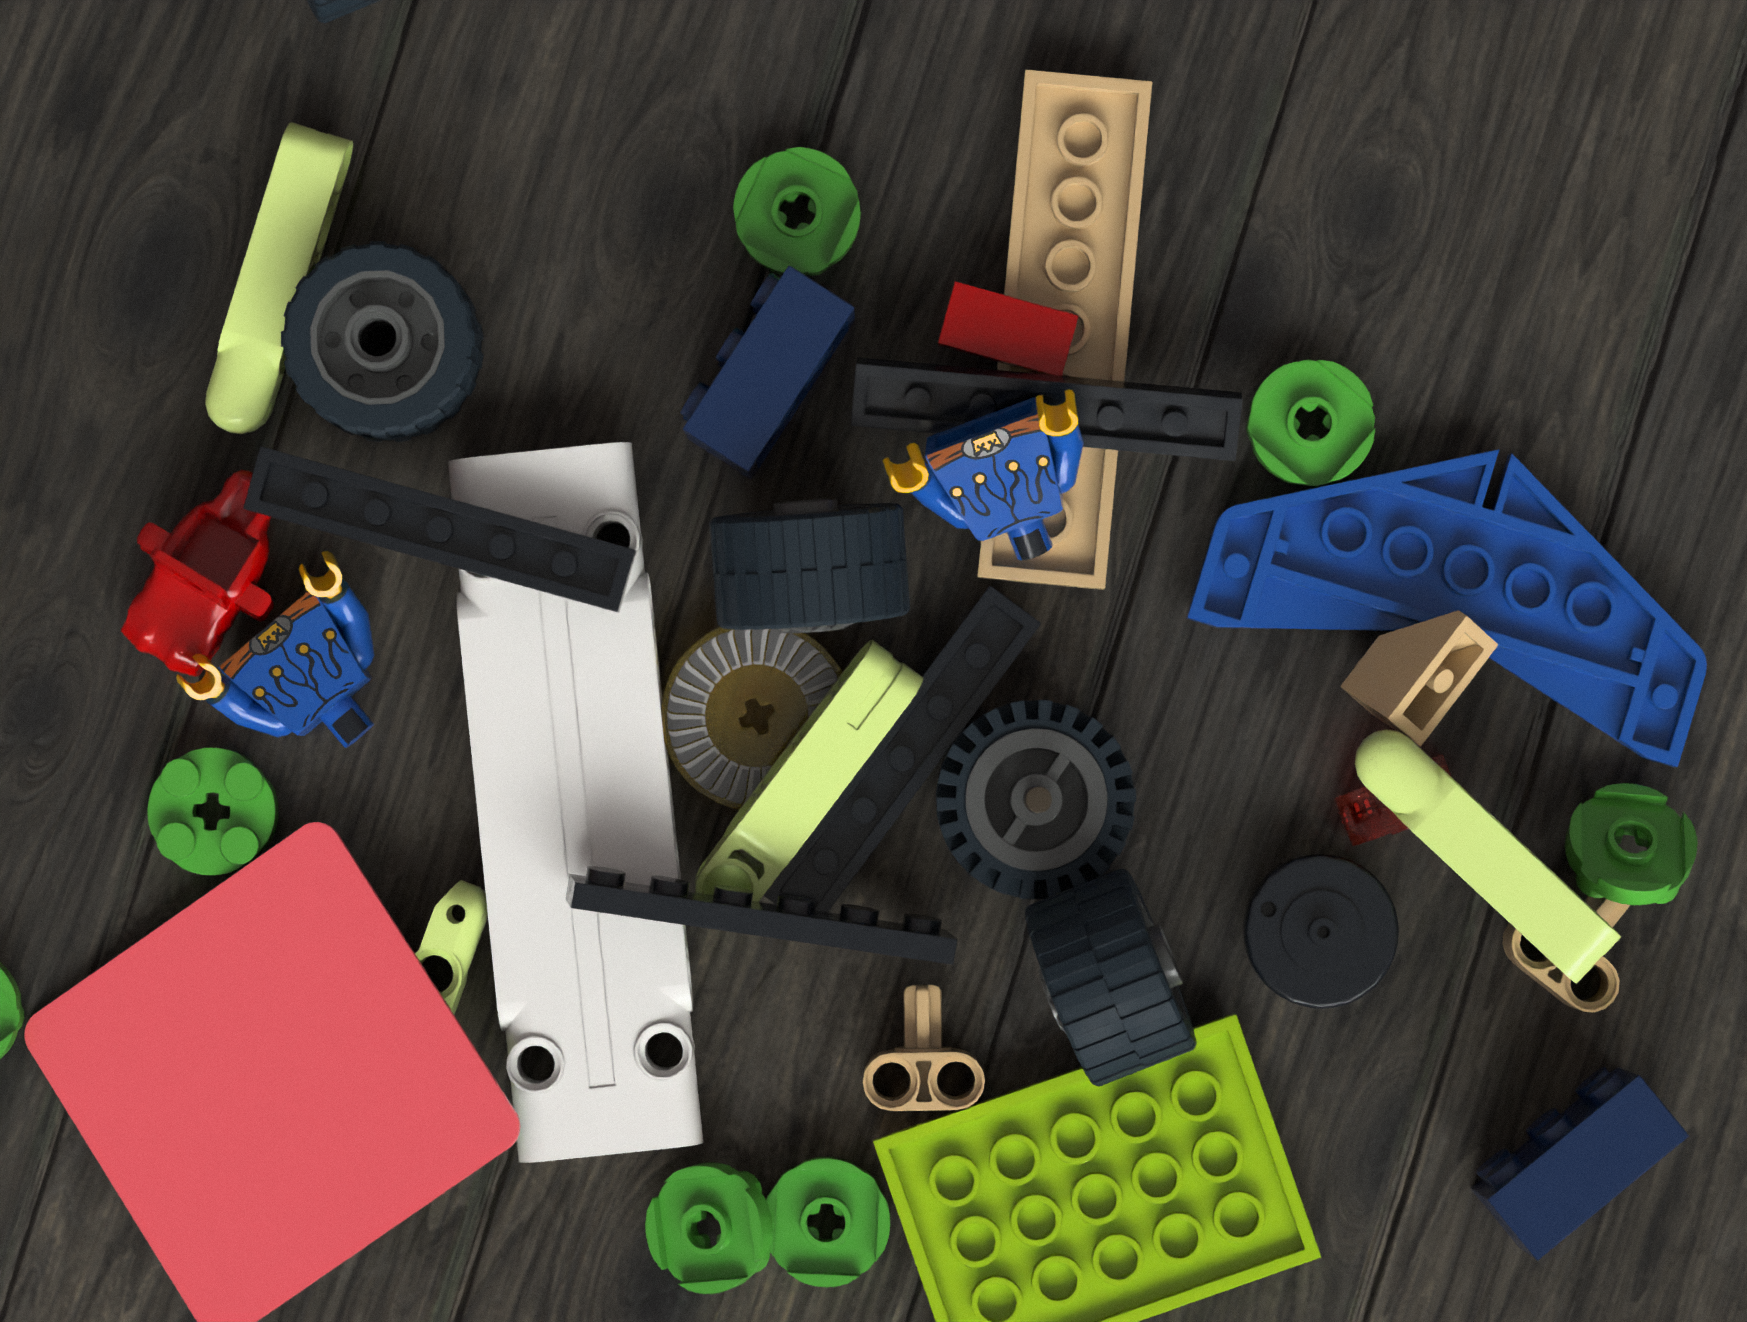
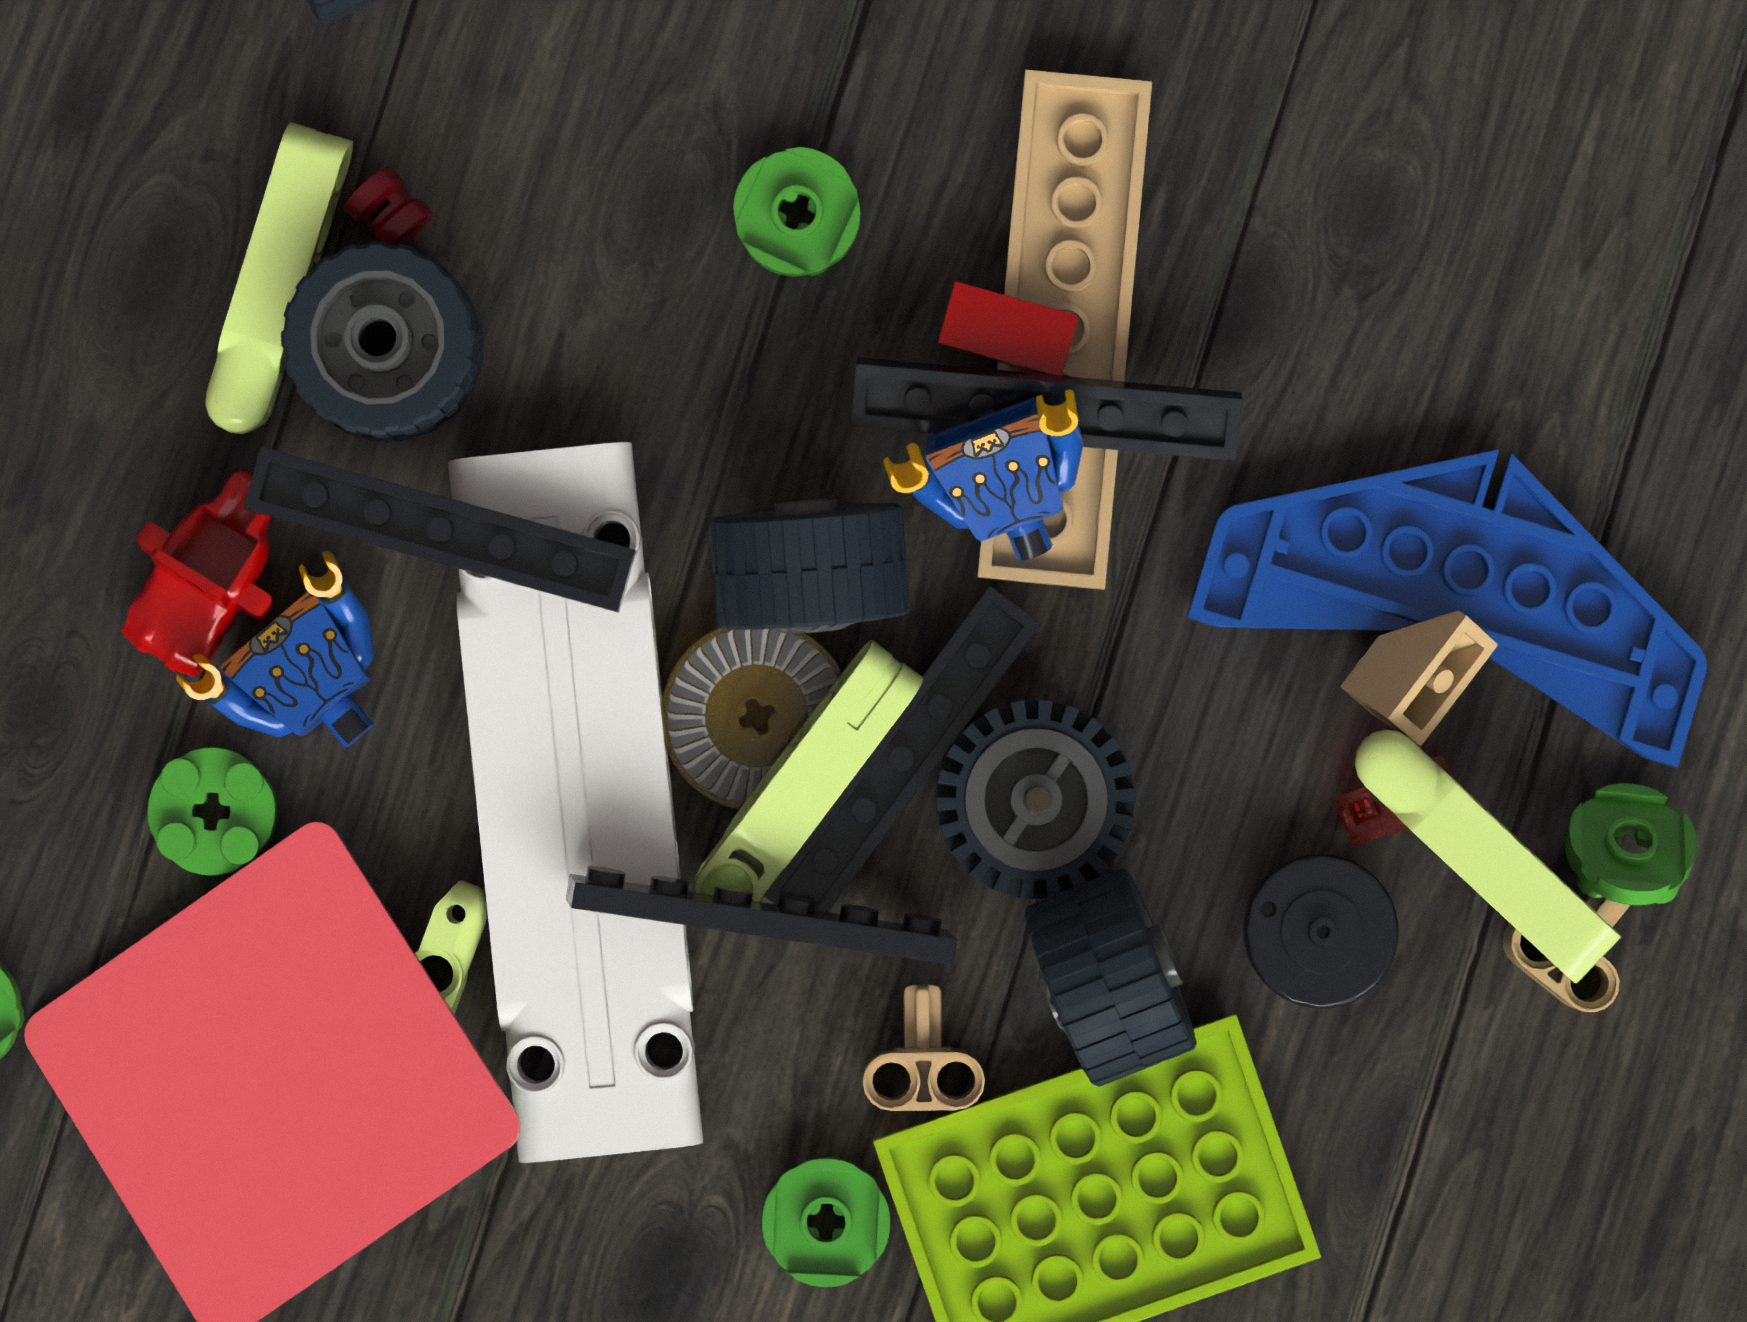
bright green plate [645,1162,773,1294] -> none
dark blue brick [680,266,855,480] -> none
bright green plate [1246,360,1375,488] -> none
dark blue brick [1471,1067,1689,1261] -> none
none -> dark red wheel [343,166,433,246]

